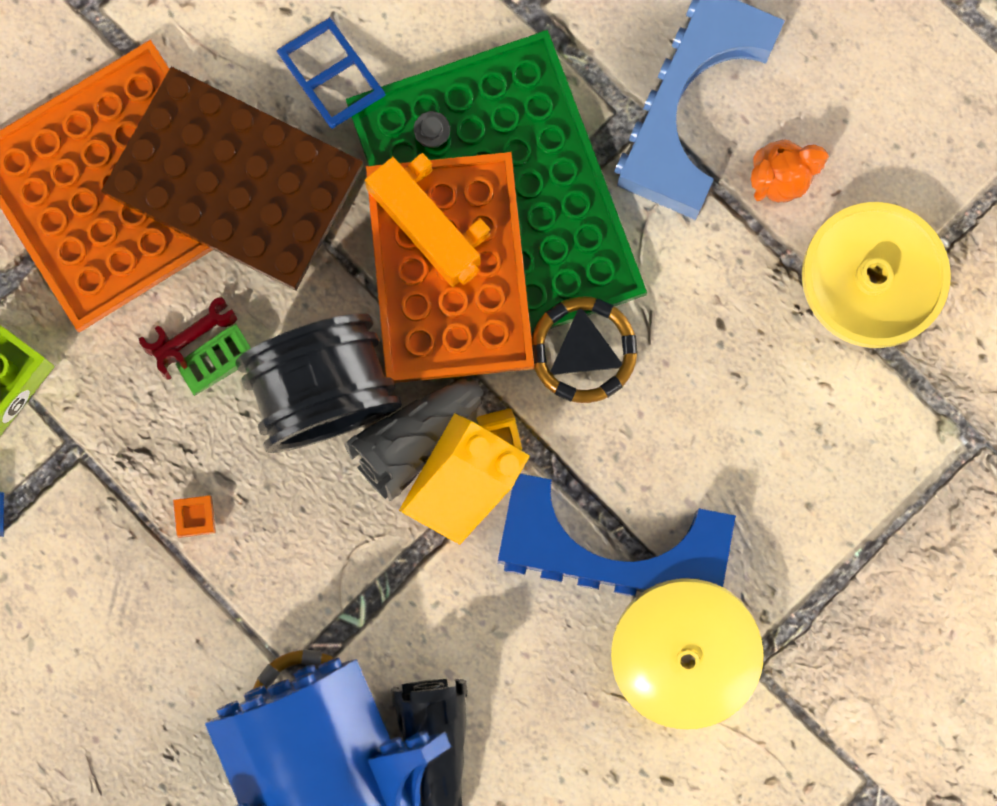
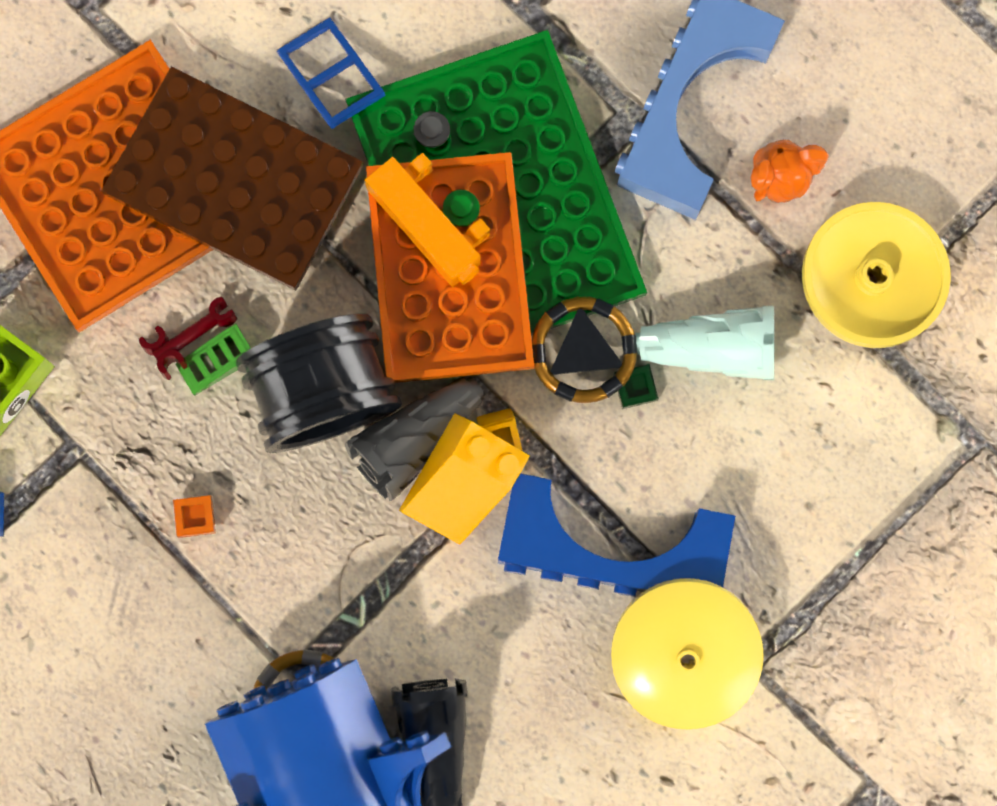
none -> green plate [443,190,480,227]
none -> dark green tile [613,364,658,409]
none -> light aqua cone [635,306,774,380]

